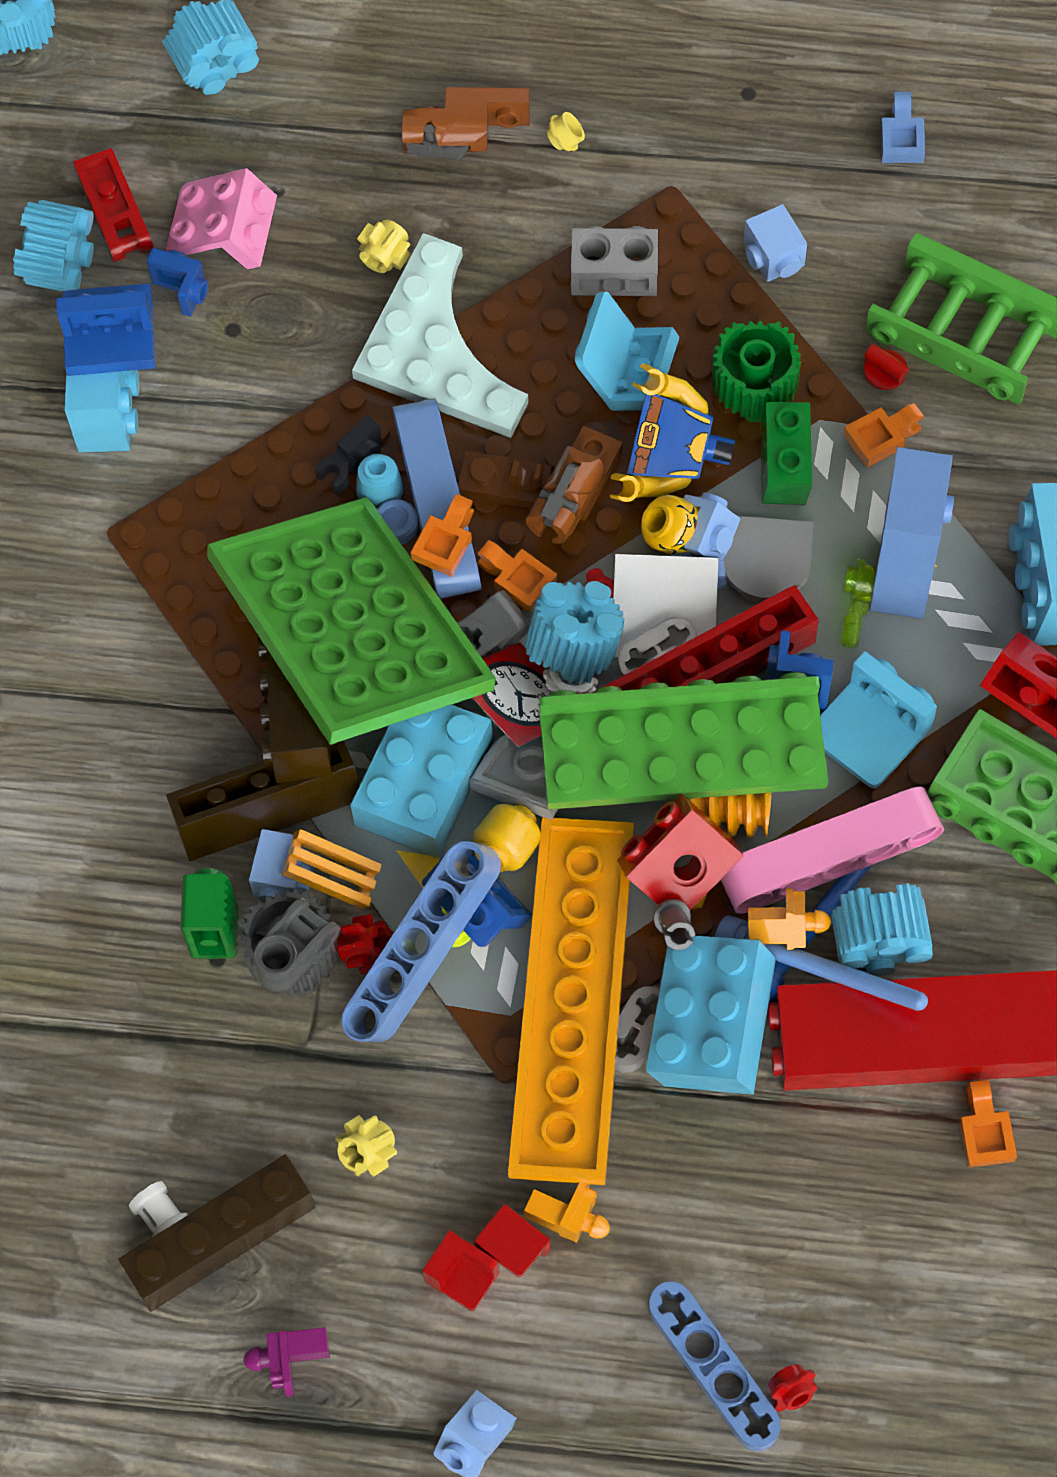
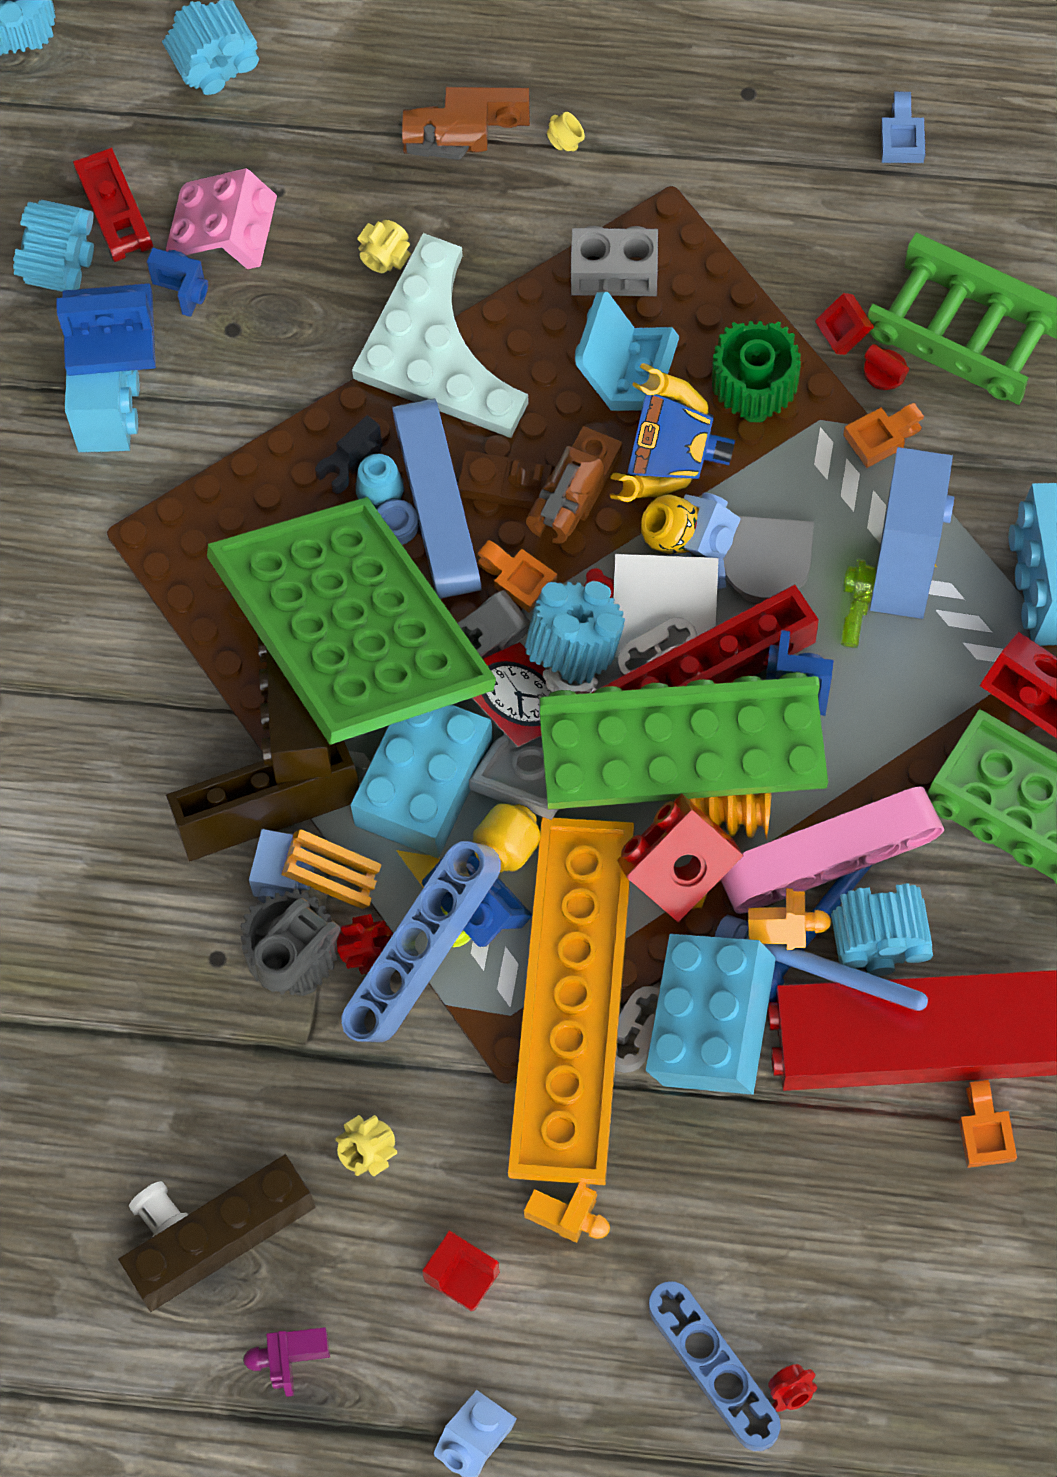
green brick [180,868,239,959] -> none
orange plate [411,494,474,577] -> none
red panel [474,1204,551,1278] -> none
dark grey pin [653,899,695,950] -> none
light blue brick [744,204,807,282] -> none
green brick [760,402,812,505] -> none
medium azure bracket [820,651,937,788] -> none
none -> red plate [815,293,874,355]

